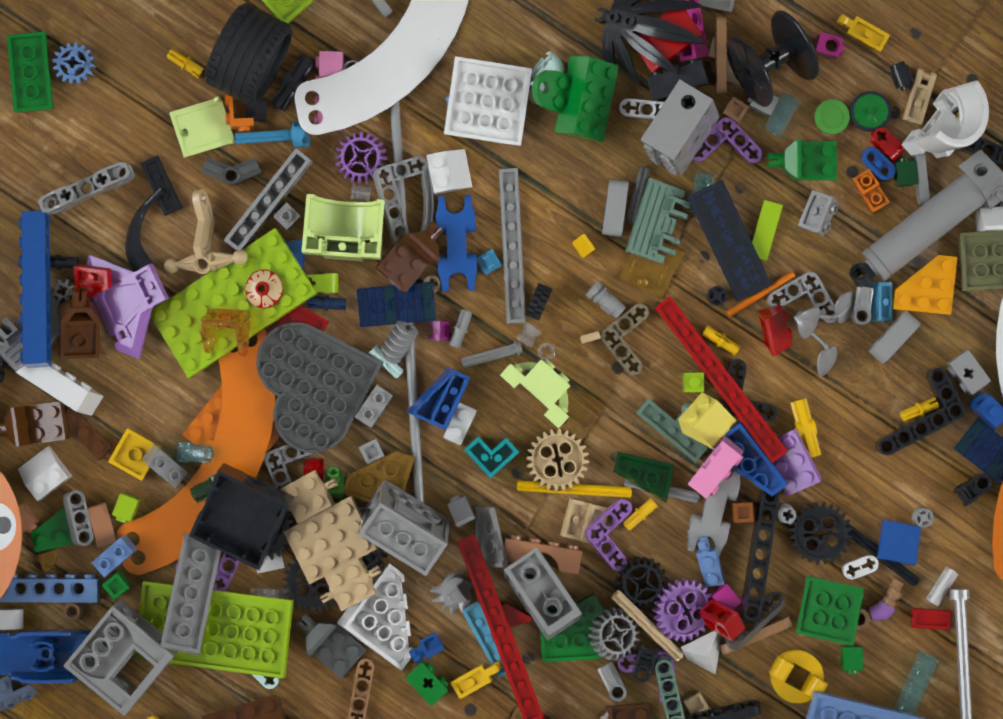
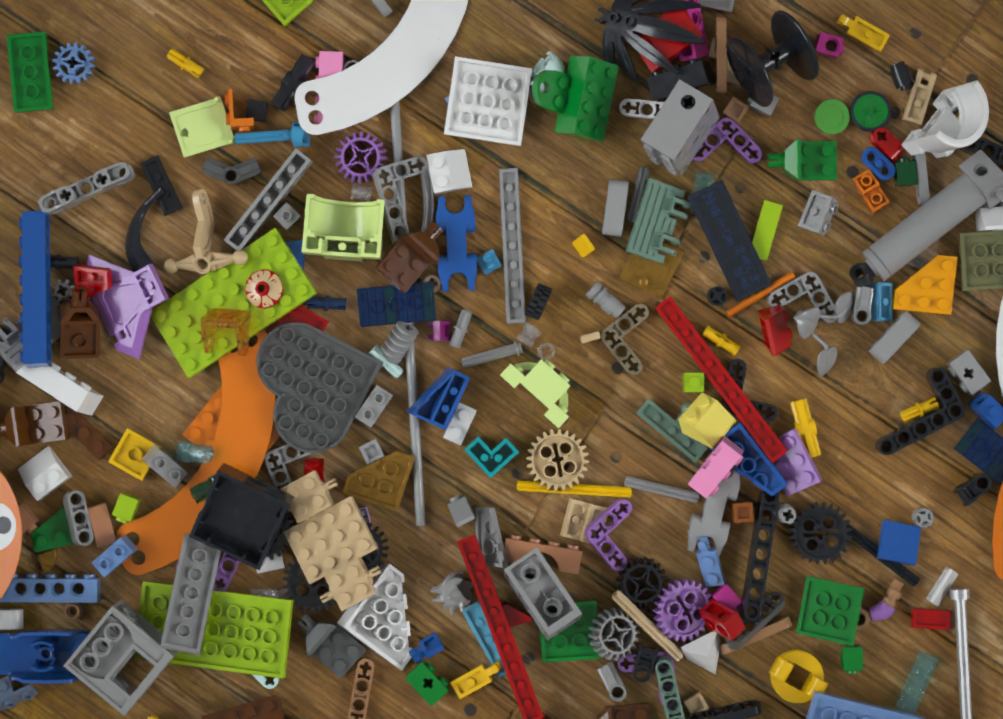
green brick [102,571,133,600] -> none
black tyre [205,3,293,106] -> none
lime piece [306,273,339,294] -> none
bright green bracket [325,467,345,504] -> none
light grey piece [358,479,450,576] -> none
dark green brick [577,592,604,621] -> none
dark green wing [613,452,674,502] -> none
yellow axle [623,498,658,530] -> none
clear light blue slope [764,92,801,138] -> none
white beam [842,554,879,580] -> none

